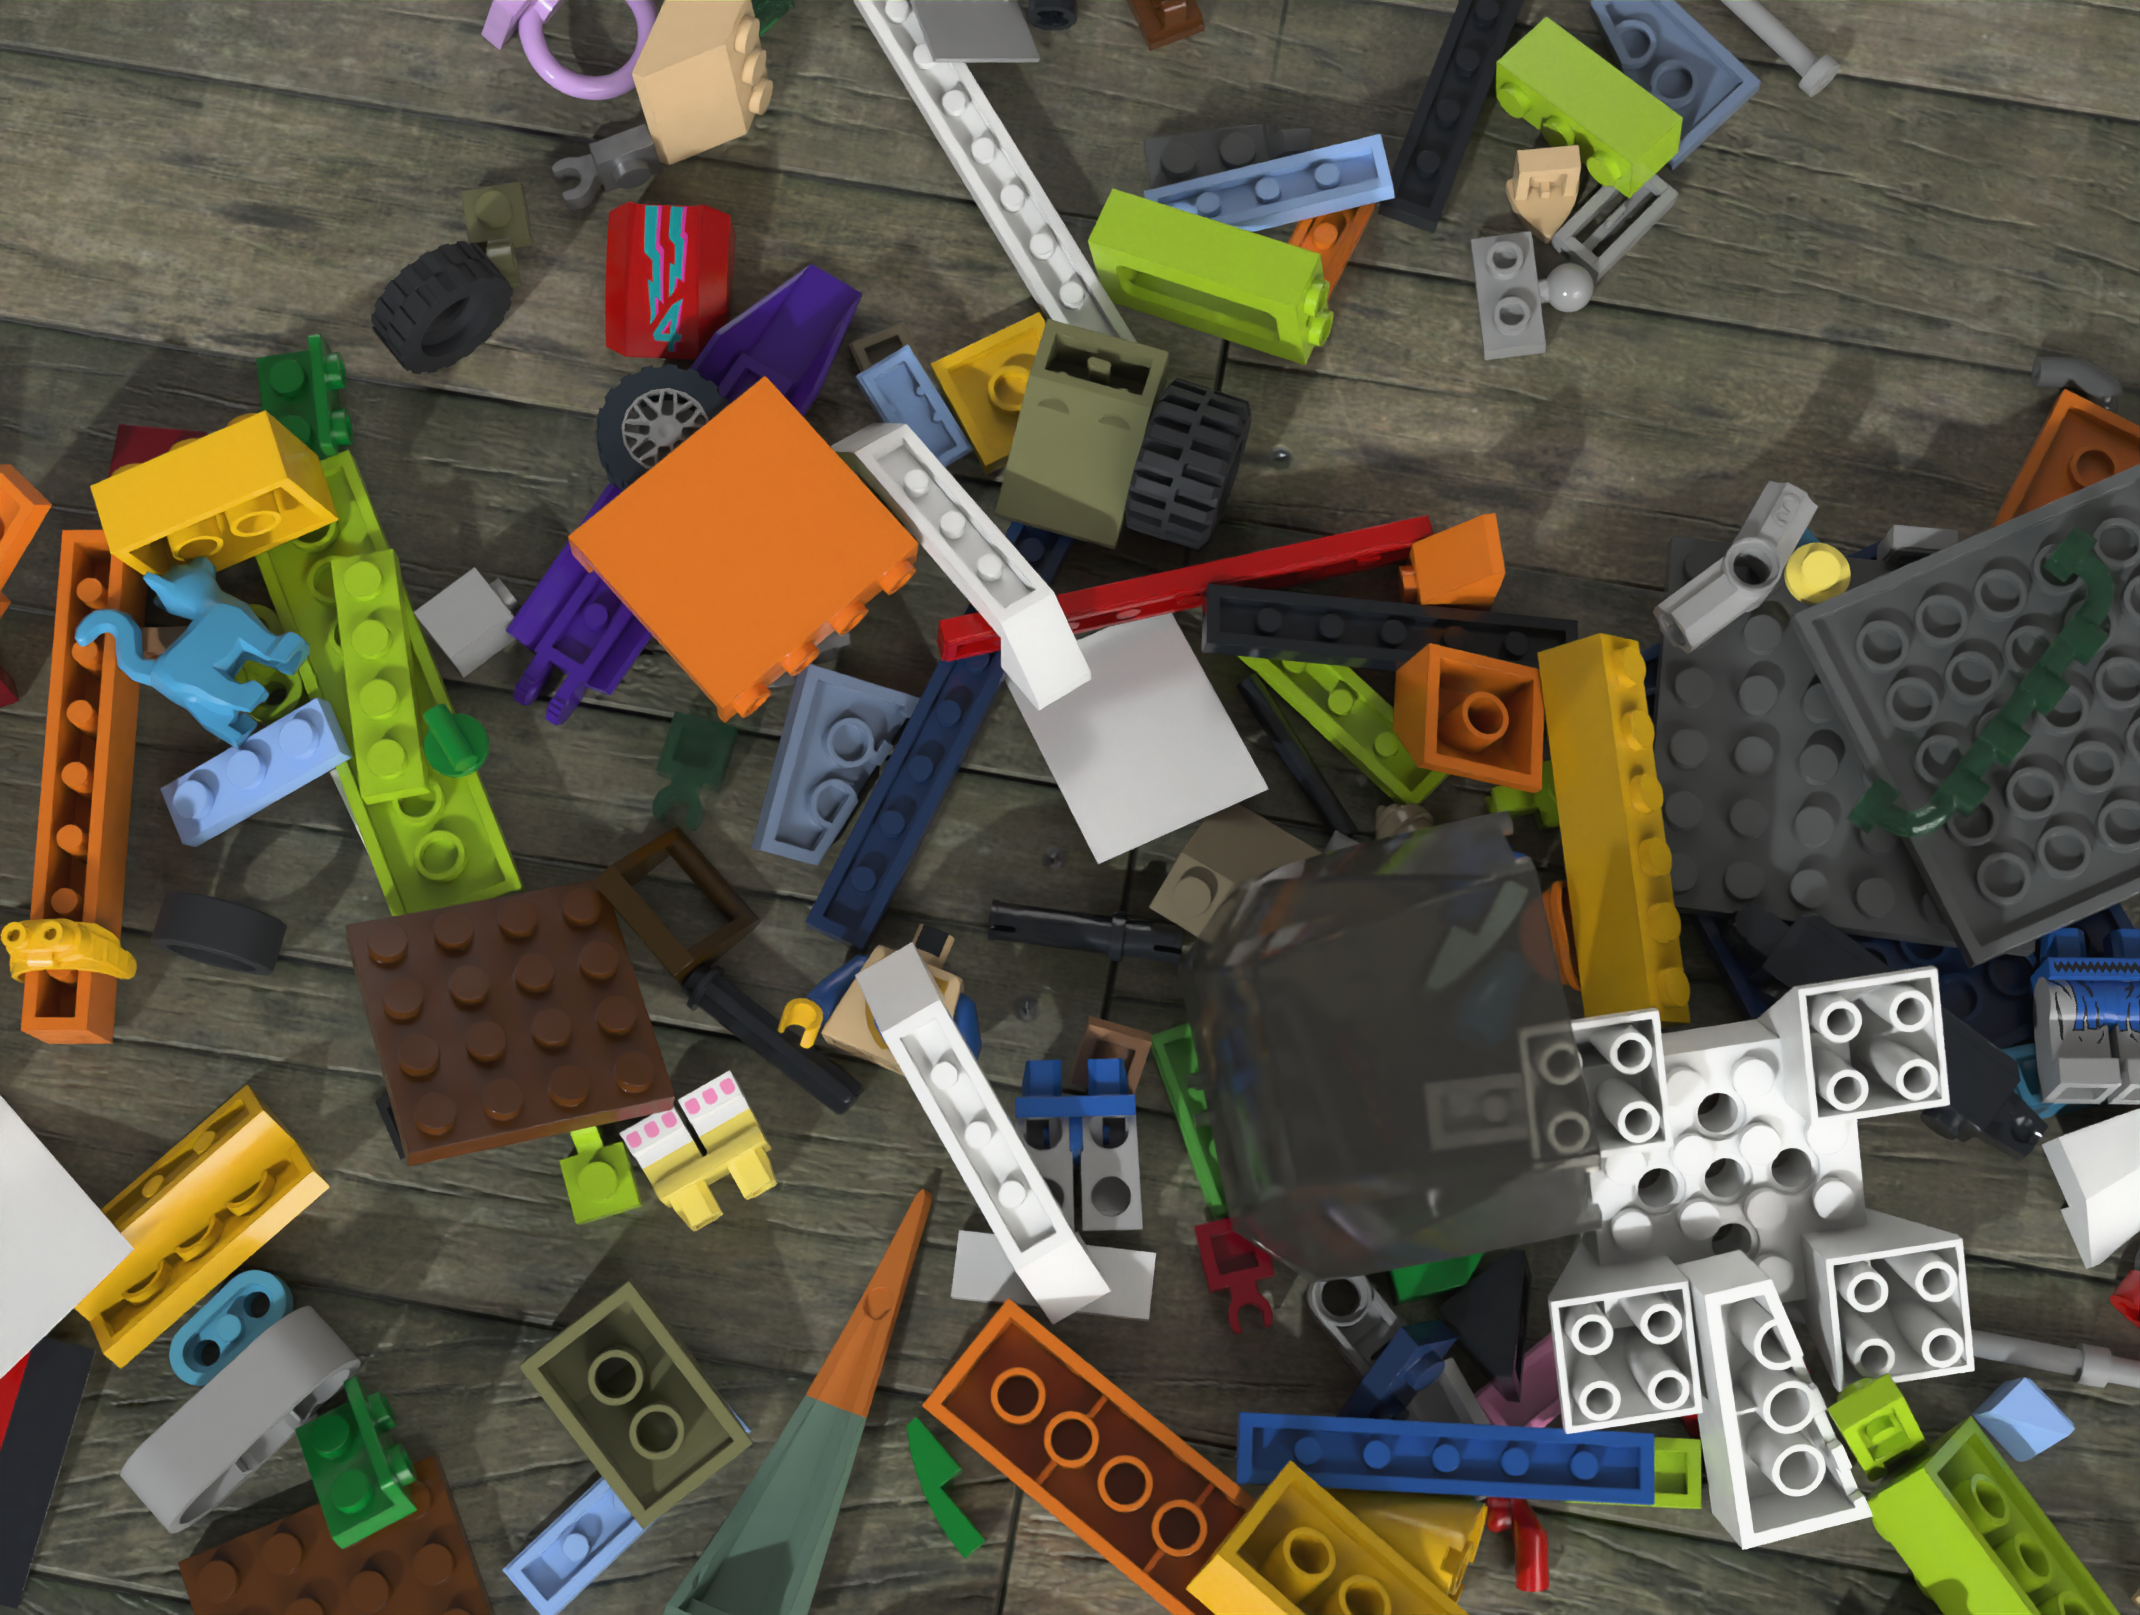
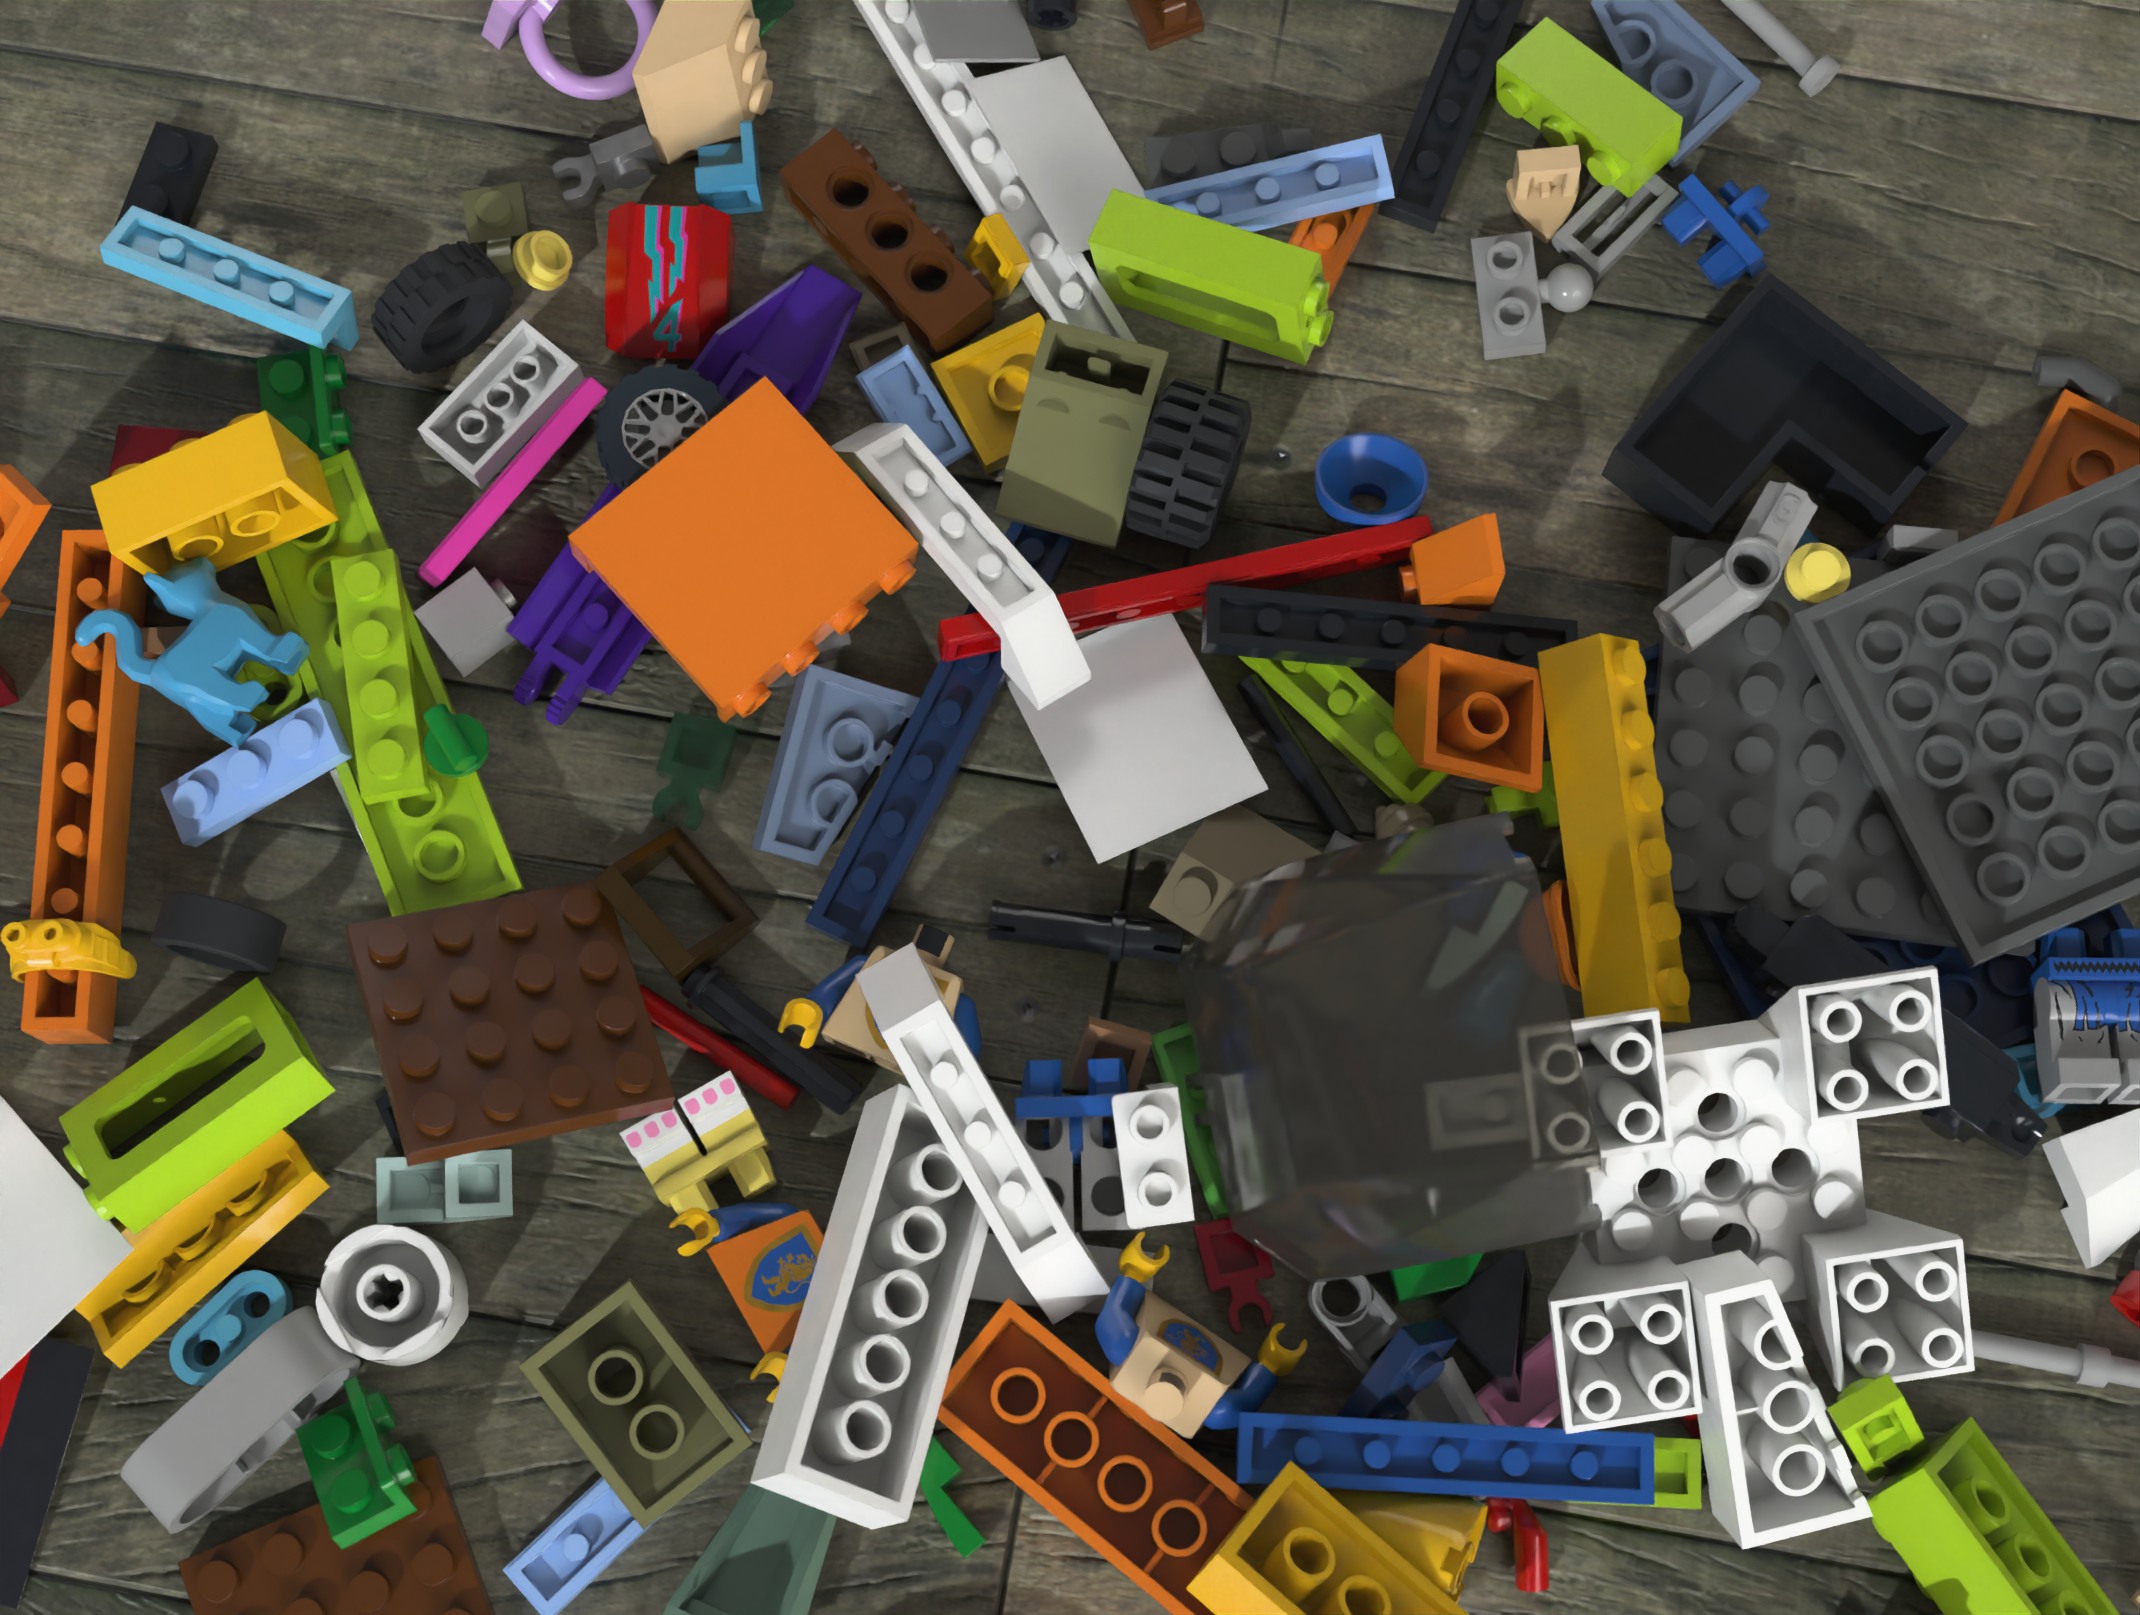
lime plate [559,1125,643,1225] -> none
clear green bar [1846,525,2114,837] -> none
light blue slope [1971,1377,2075,1462] -> none
none -> lime piece [58,977,336,1235]
none -> medium azure fence [99,205,359,351]
none -> black plate [115,121,219,227]
none -> white brick [316,1224,469,1366]
none -> light aqua slope [376,1149,513,1226]
none -> dark pink tile [414,377,608,591]
none -> white piece [418,319,585,489]
none -> light yellow plate [512,230,572,291]
none -> red bar [639,984,801,1112]
none -> torso [669,1202,825,1403]
none -> dark azure panel [694,120,763,215]
none -> white brick [750,1083,989,1529]
none -> reddish brown brick [779,128,995,361]
none -> yellow tile [963,213,1031,302]
none -> white sticker [966,55,1145,256]
none -> torso [1095,1231,1308,1439]
none -> white bracket [1111,1082,1195,1229]
none -> blue piece [1314,433,1429,530]
none -> black piece [1601,272,1969,540]
none -> blue hips [1660,173,1771,290]

